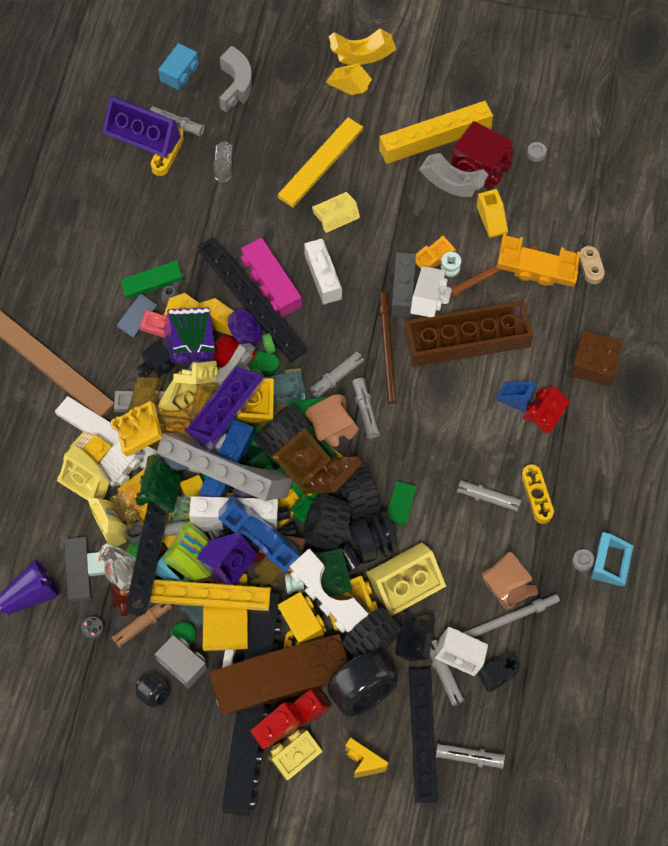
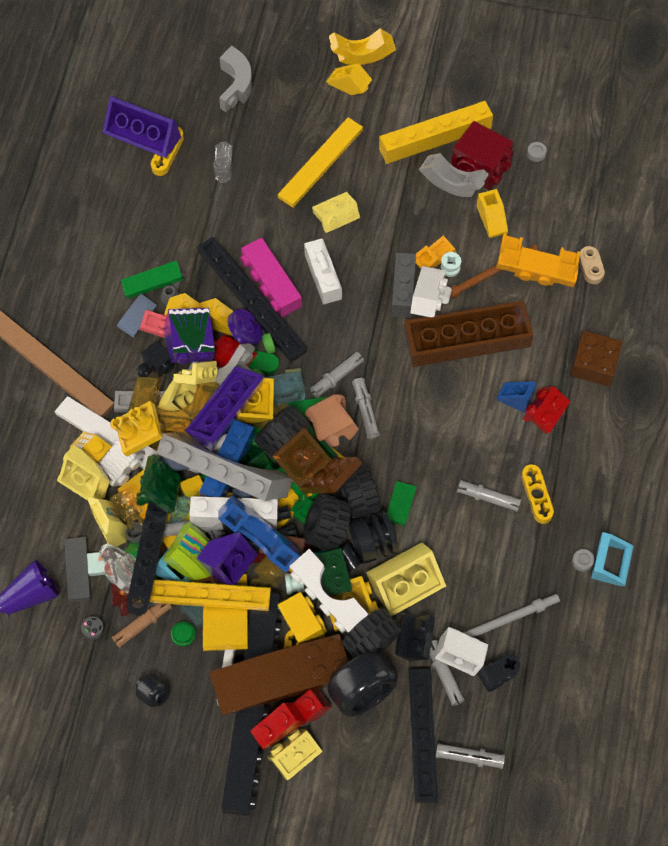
light grey pin [150,106,205,137] -> none
light grey brick [155,635,207,689] -> none
dark azure brick [158,43,199,90] -> none
yellow slope [345,738,388,778] -> none
reddish brown bar [378,292,396,404] -> none
nougat piece [482,552,538,610] -> none

